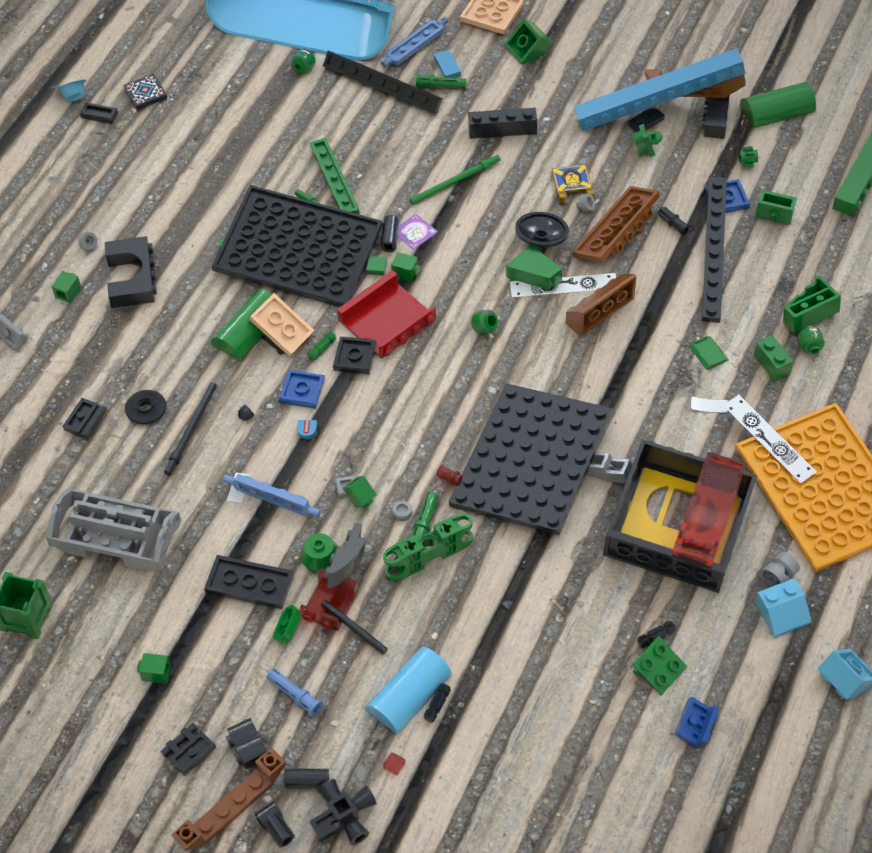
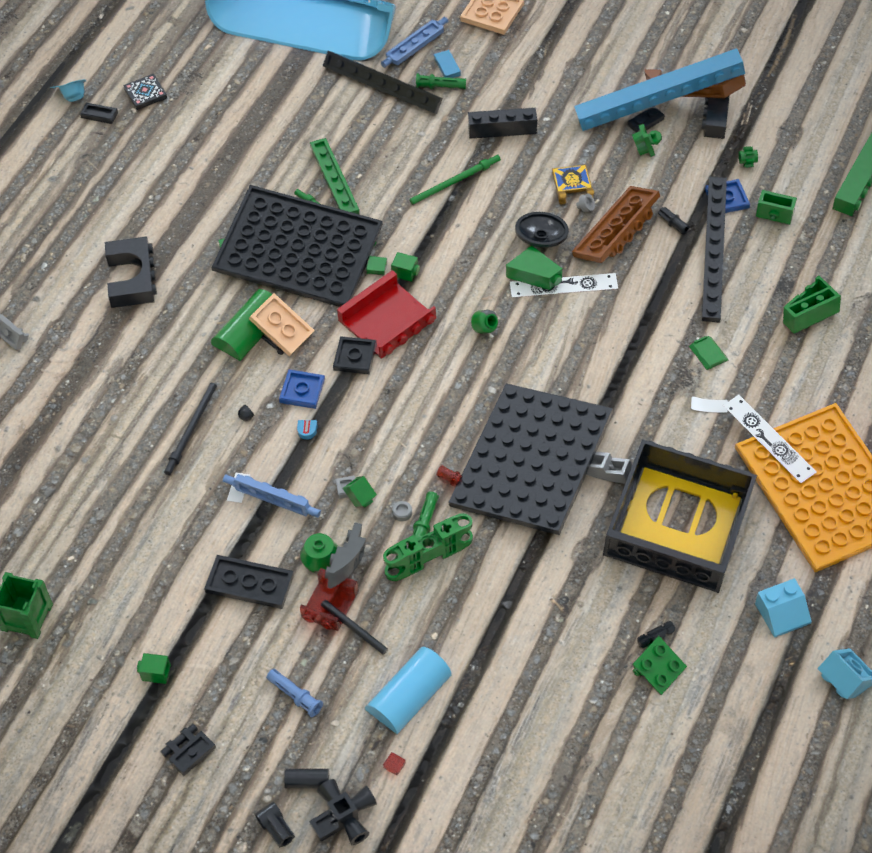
light grey piece [46,488,181,570] -> none
green brick [51,271,81,303] -> none
black plate [62,398,107,439] -> none
light grey tile [78,232,97,250] -> none
black wheel [125,390,166,424] -> none
dark orange slope [171,747,286,851] -> none
black brick [226,718,267,770] -> none
green plate [273,605,301,644] -> none
green head [291,49,316,74] -> none
green axle [307,331,336,361] -> none
black piece [380,215,399,252] -> none
sticker [398,214,438,250] -> none
black axle [424,683,451,722] -> none
green slope [504,19,553,65] -> none
dark orange slope [565,274,637,337] -> none
clear red windscreen [672,452,747,567] -> none
blue bracket [674,697,719,748] -> none
green brick [739,82,816,128] -> none
green brick [754,335,793,382] -> none
light grey wheel [761,552,800,587] -> none
green head [798,326,825,355] -> none

